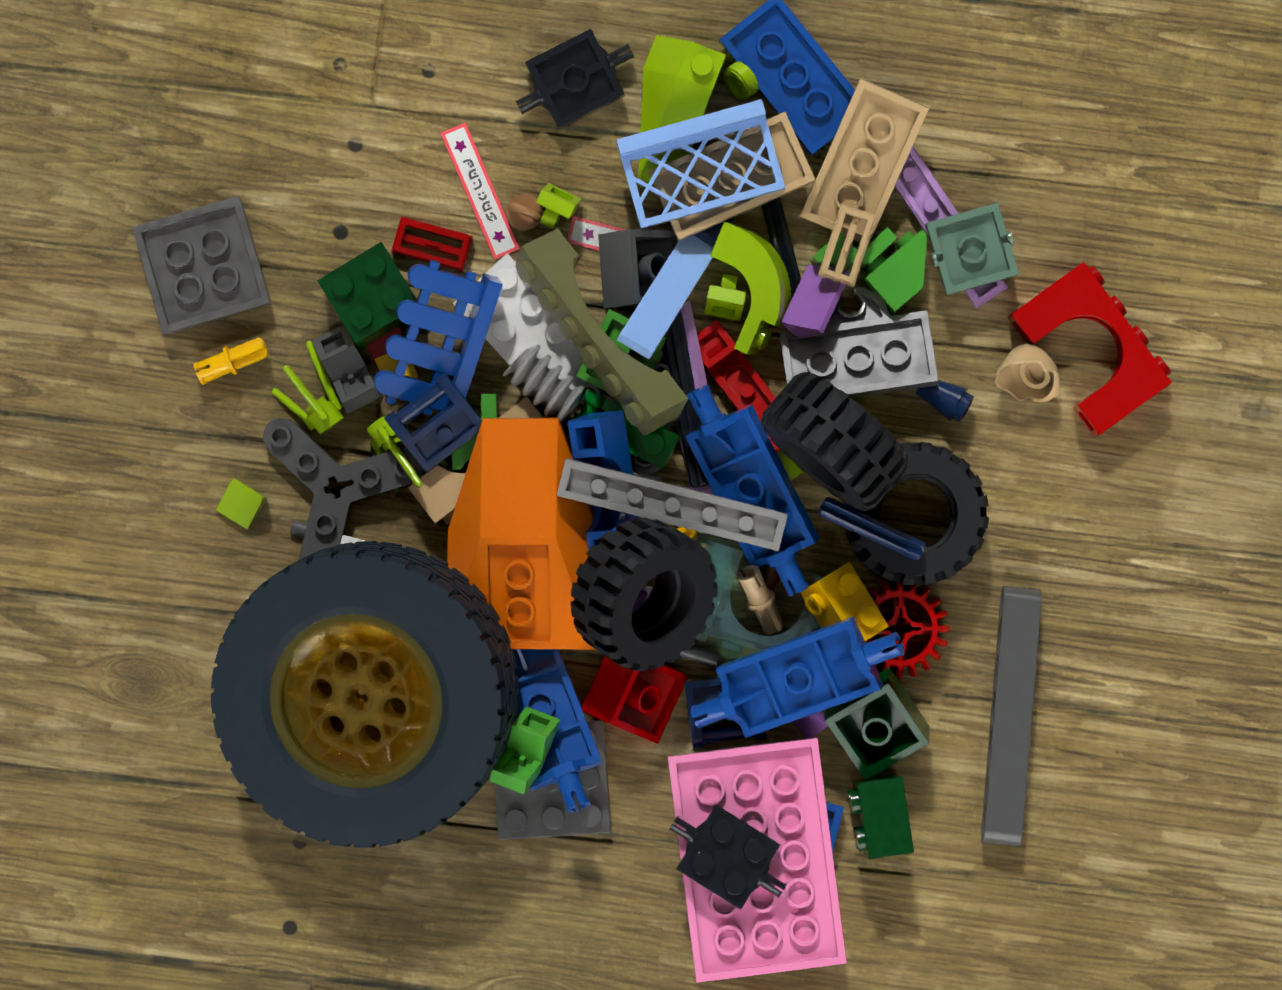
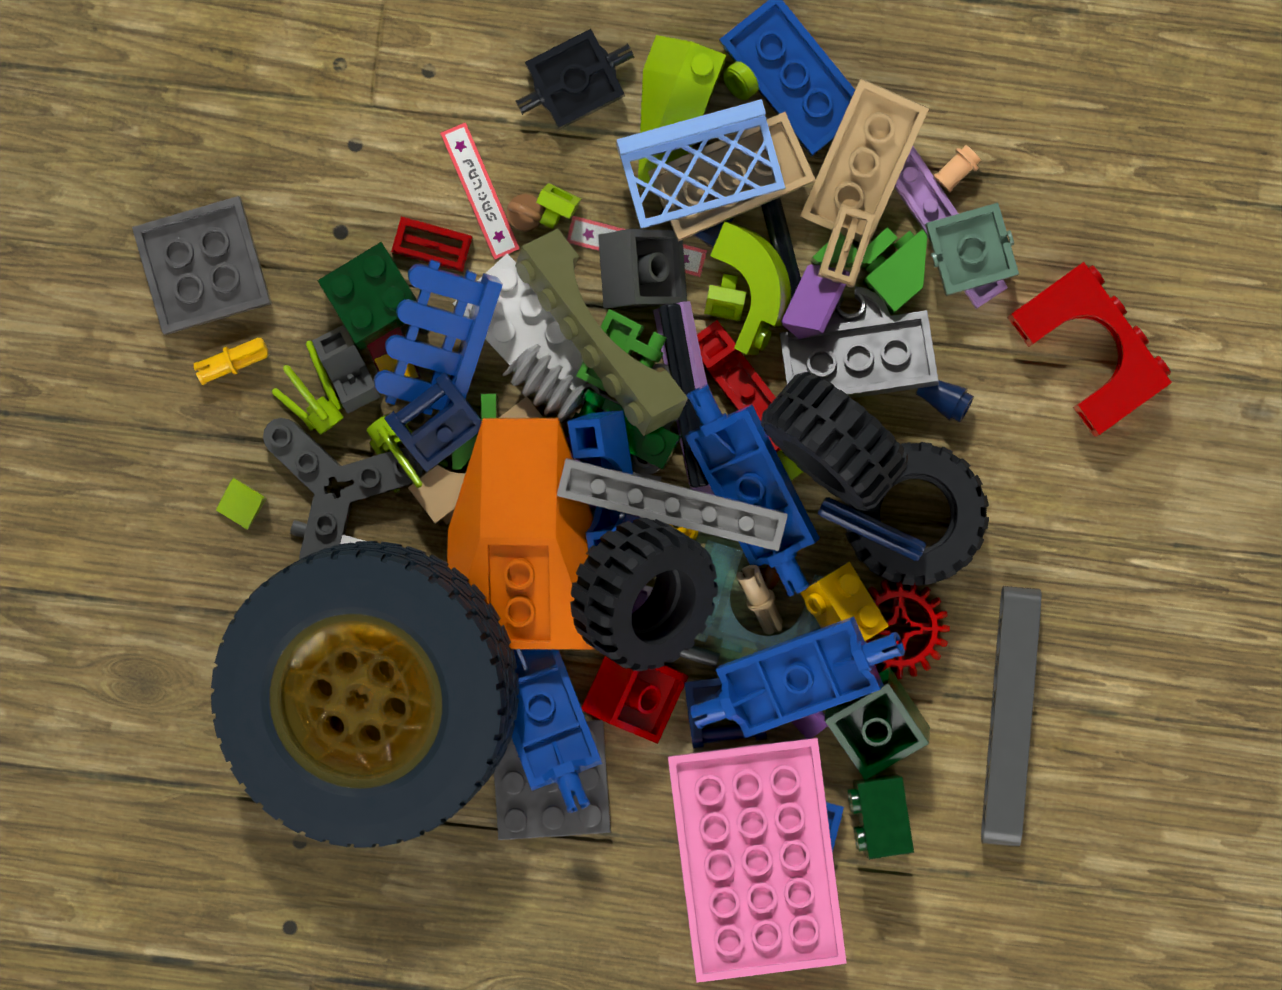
bright green slope [490,706,561,794] -> none
light blue tile [617,235,714,359] -> none
black plate [669,804,787,910] -> none
tan hair [995,344,1060,402] -> none
none -> light nougat pin [933,145,981,193]

